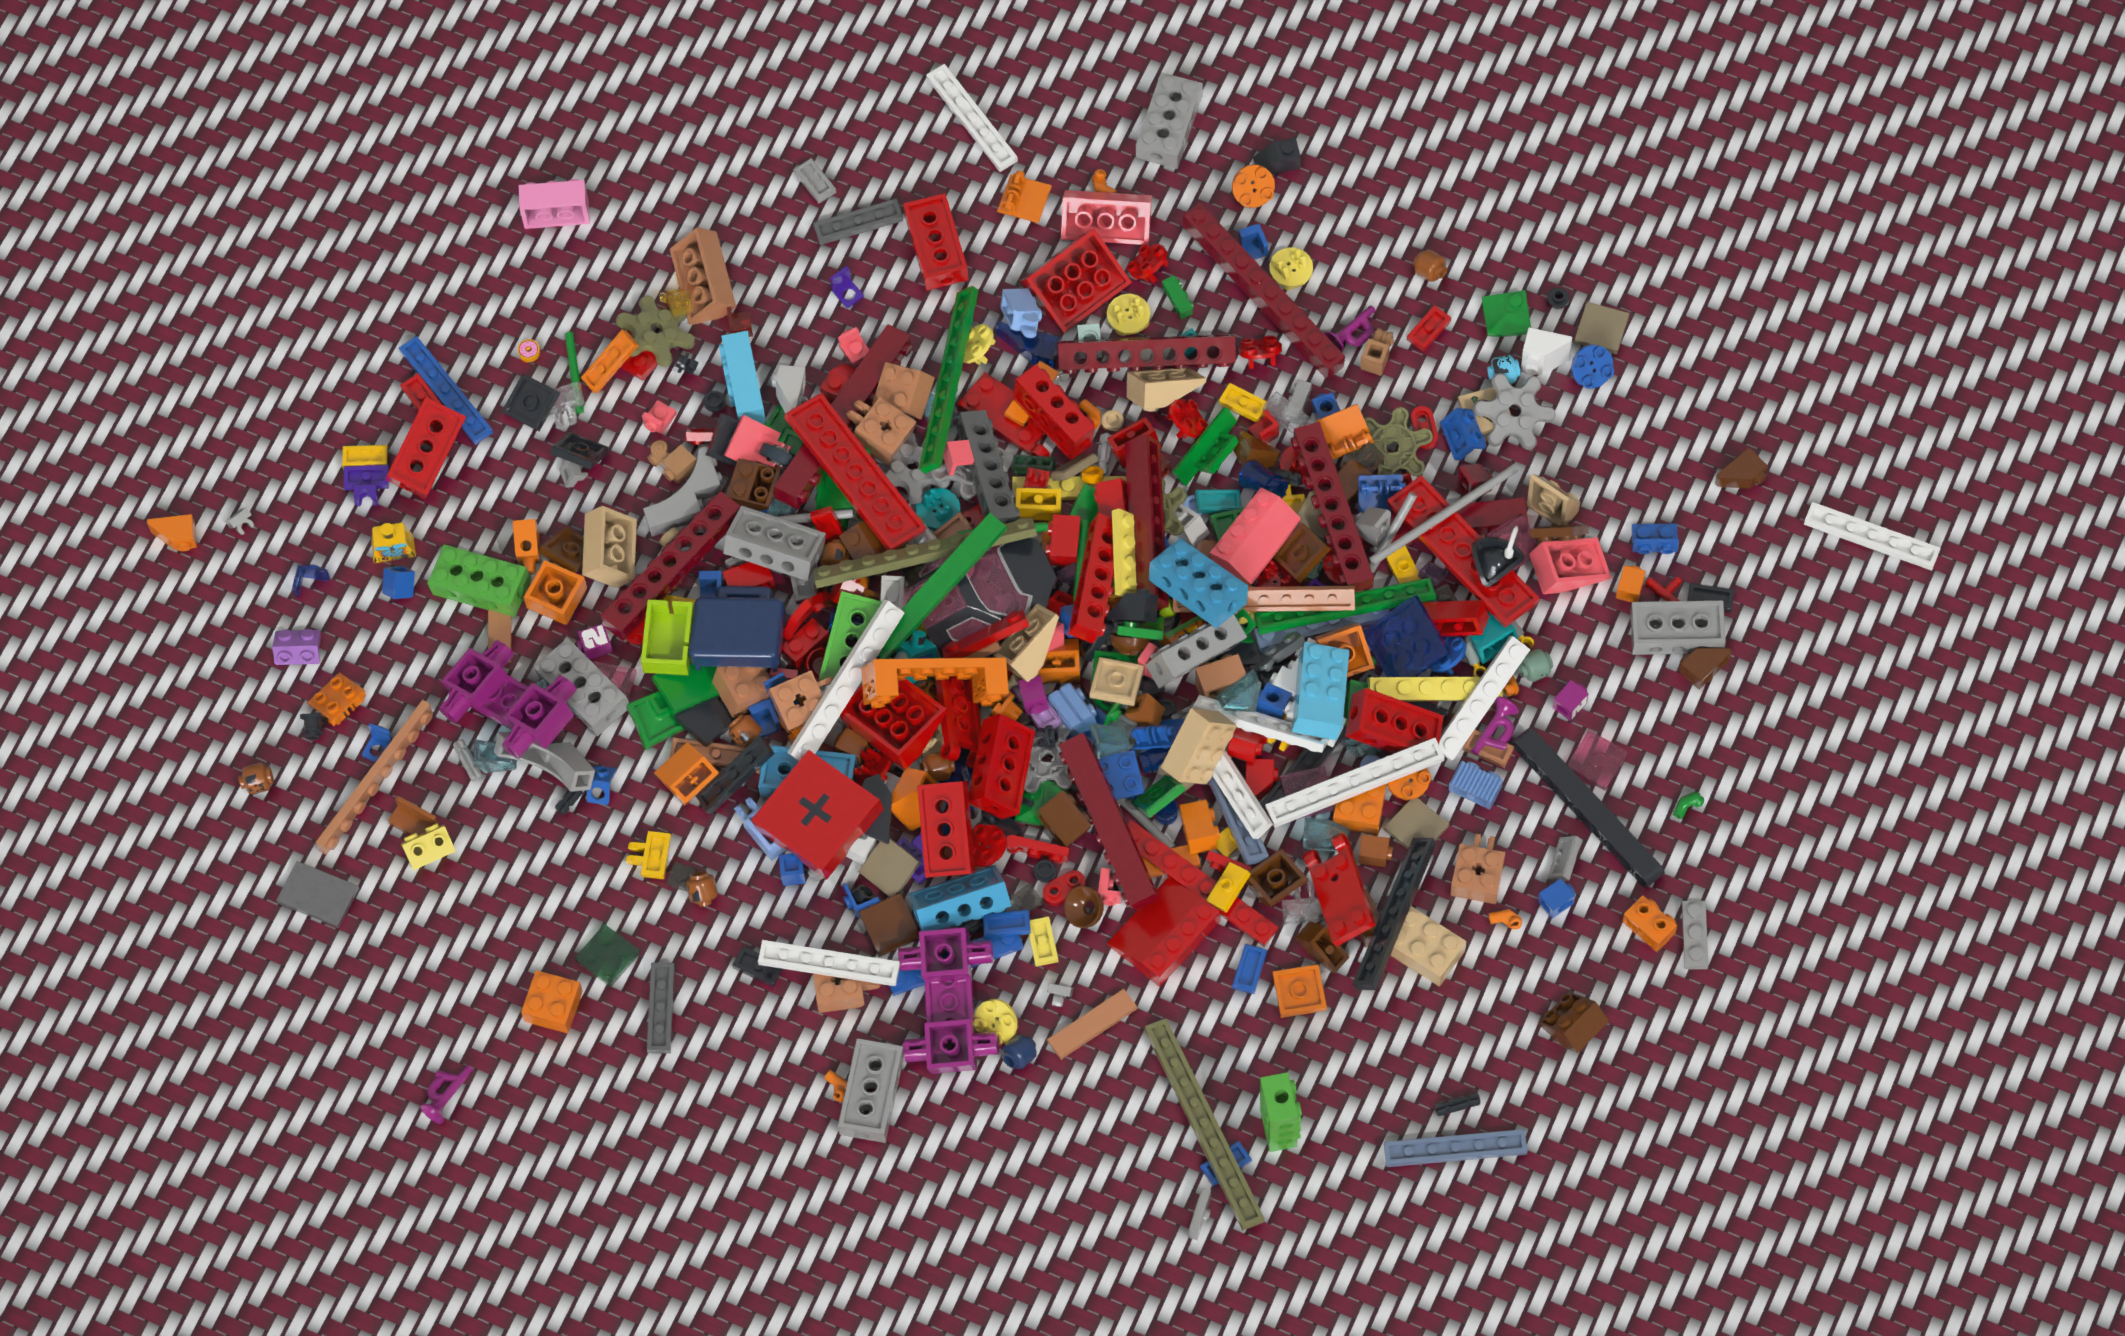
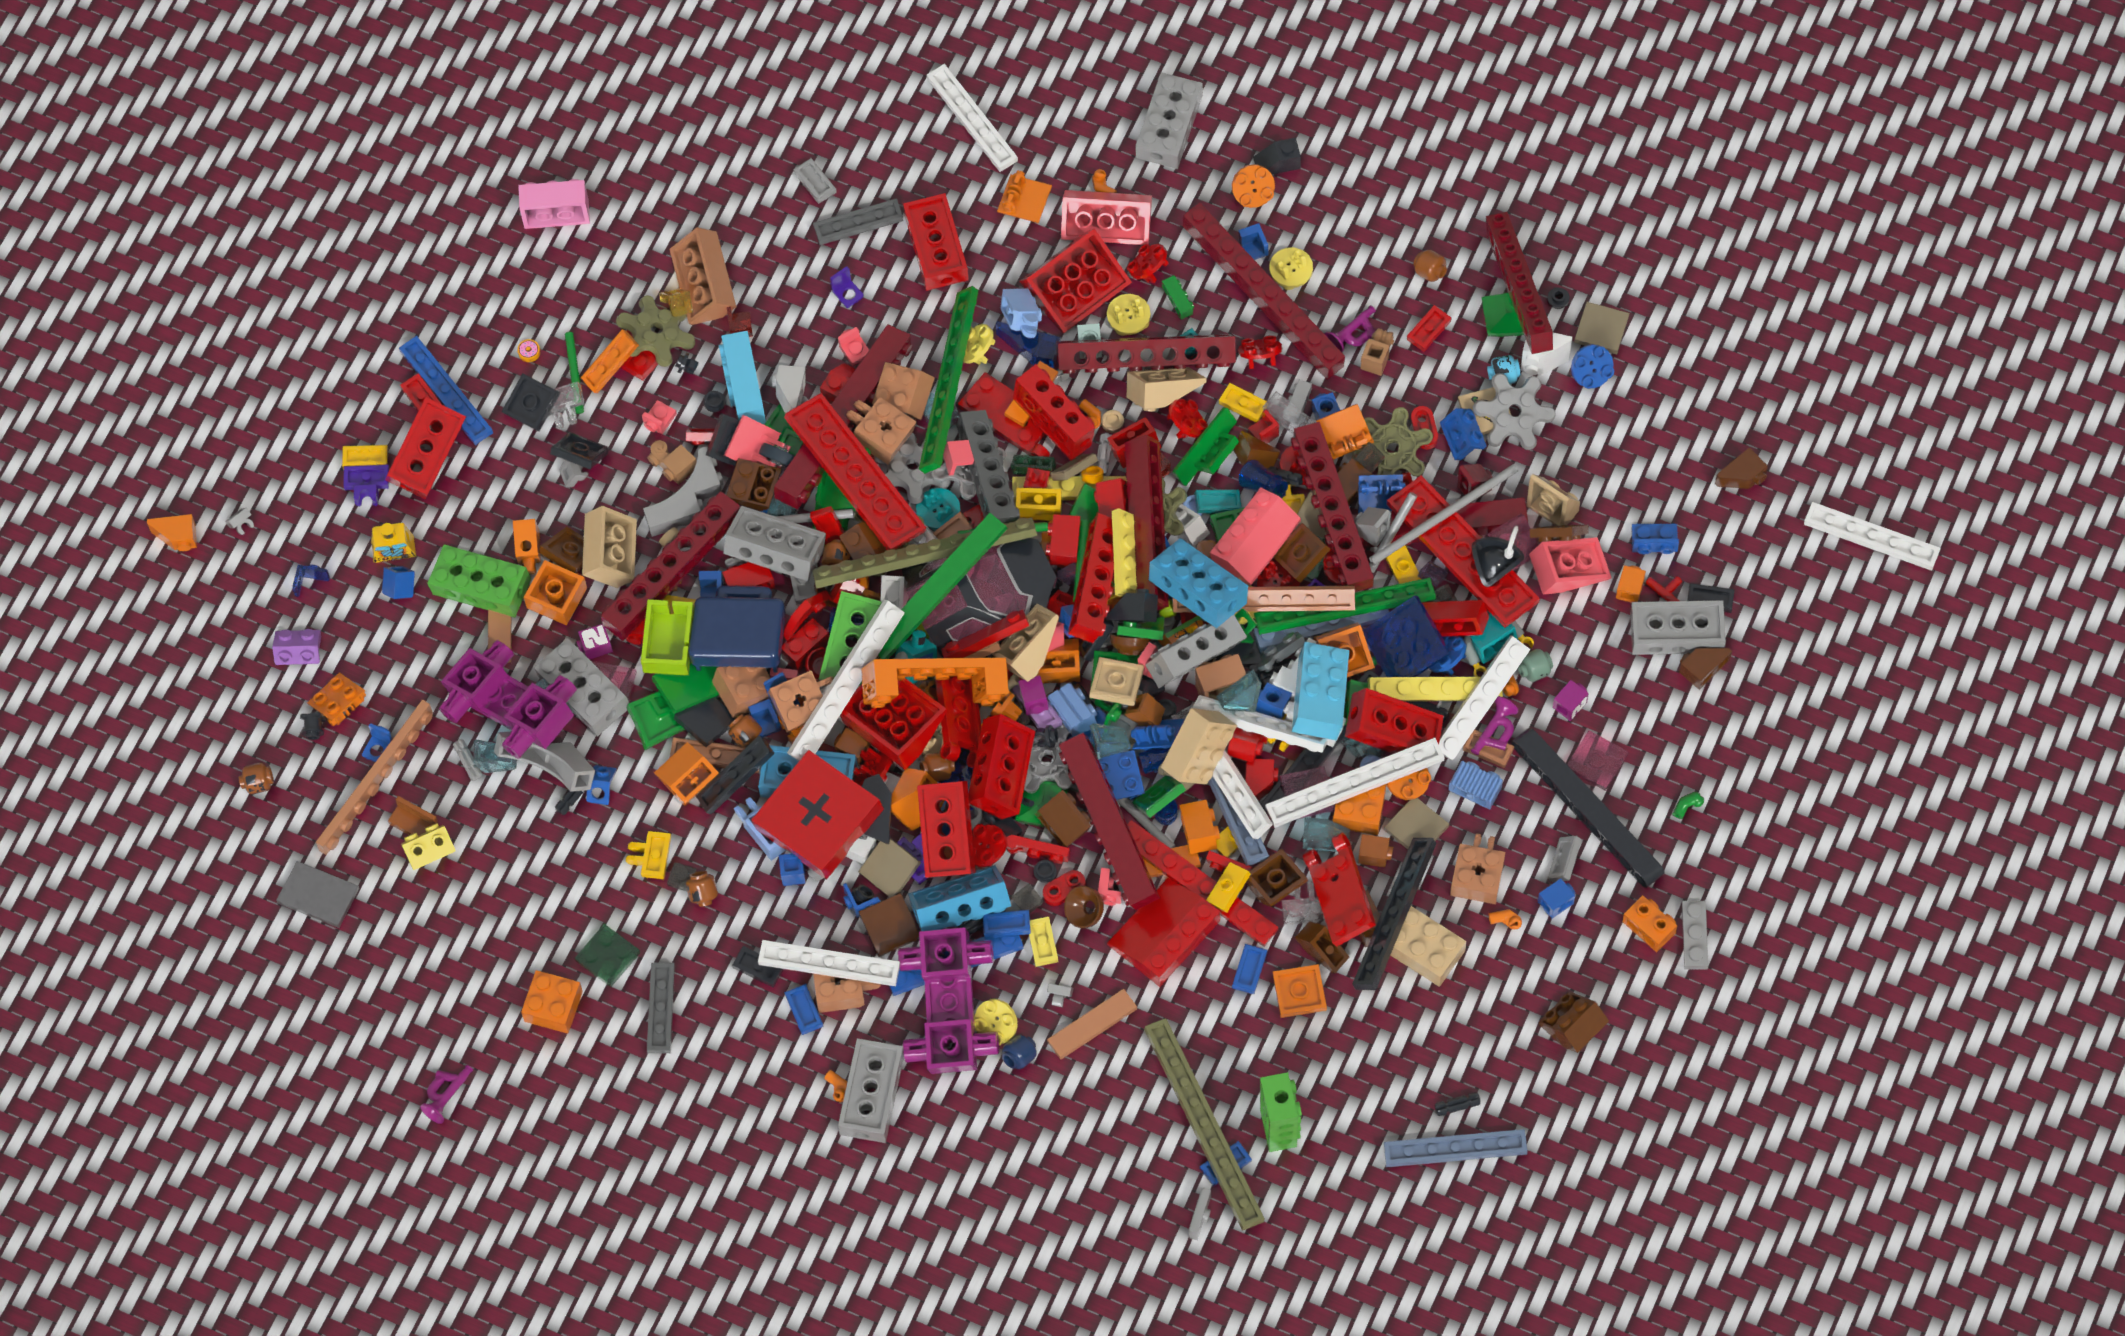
none -> blue tile [784,984,824,1035]
none -> dark red brick [1486,212,1553,354]

